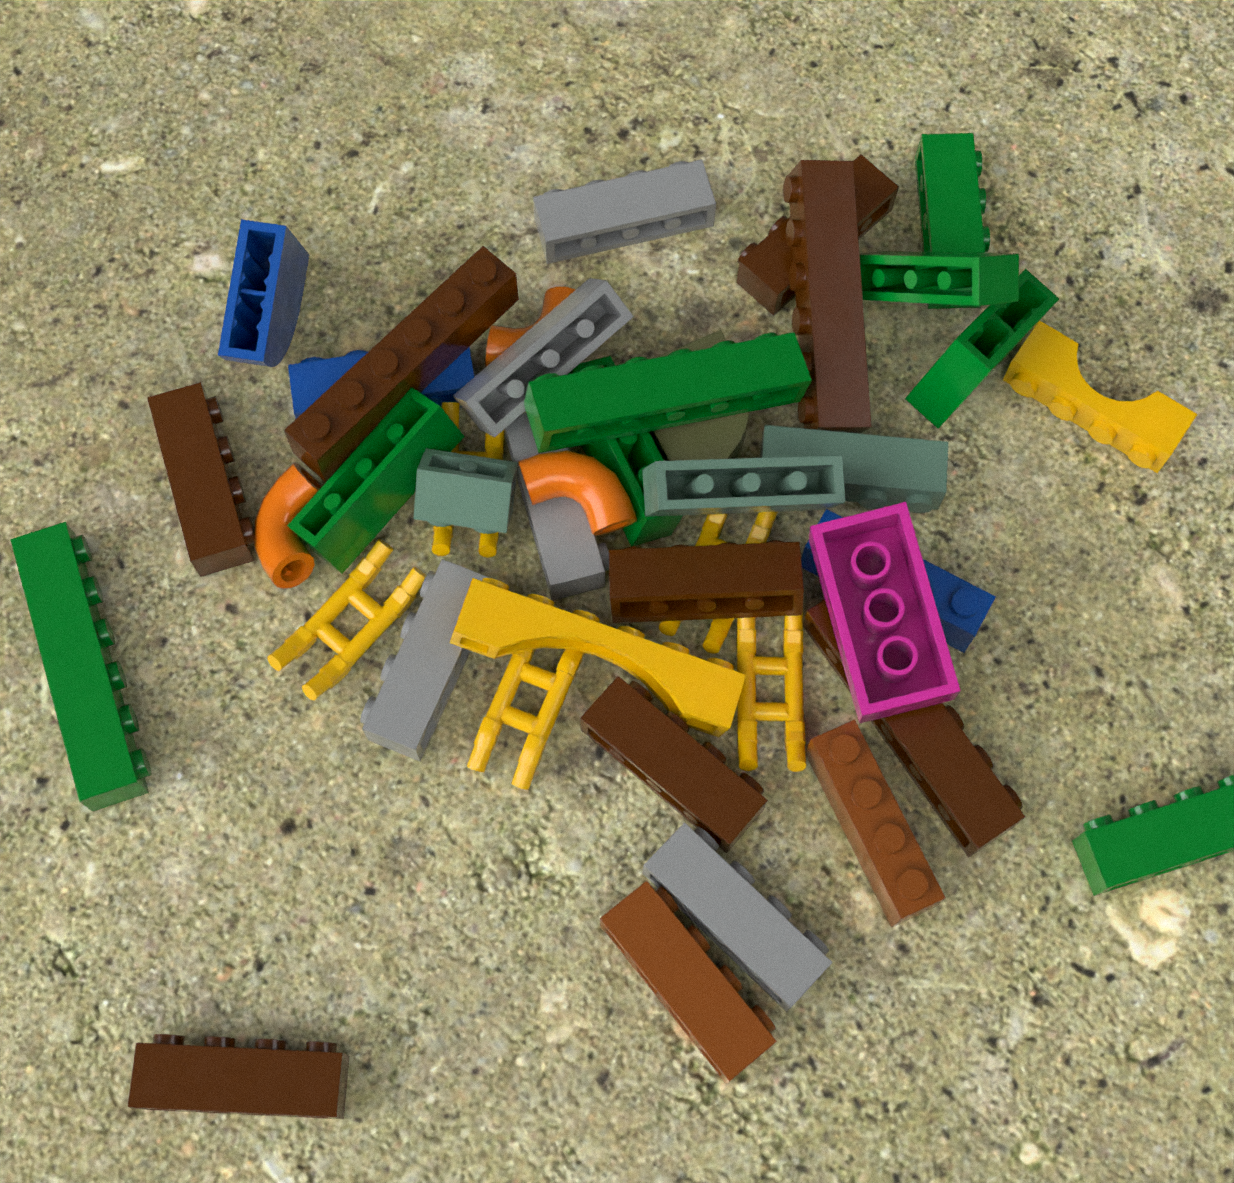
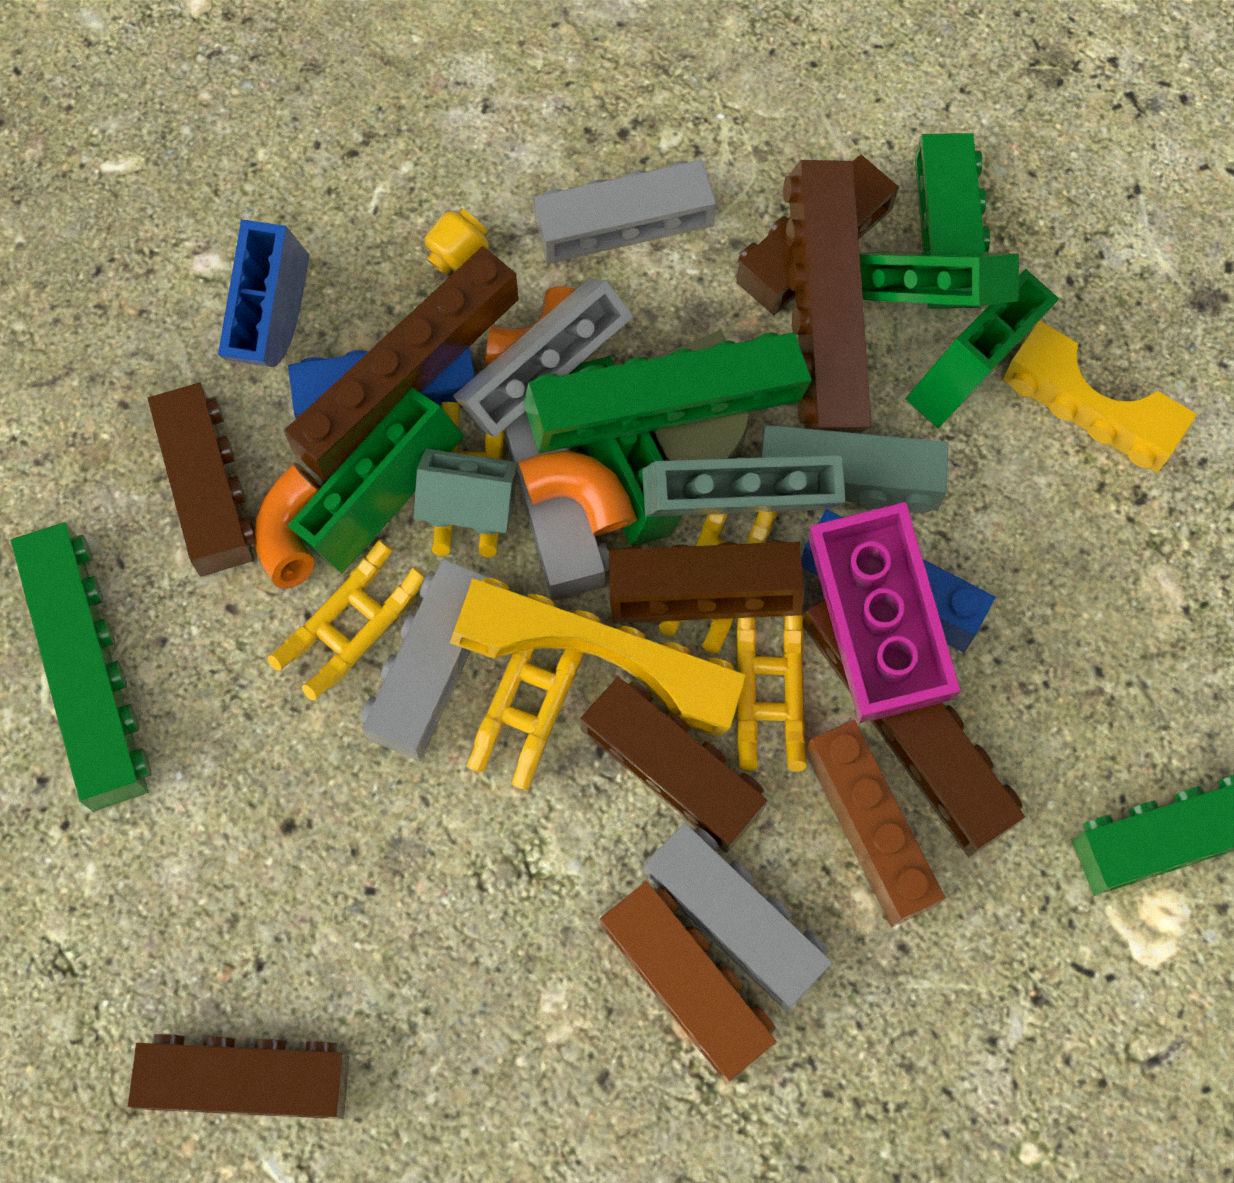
none -> yellow head [424,208,489,276]

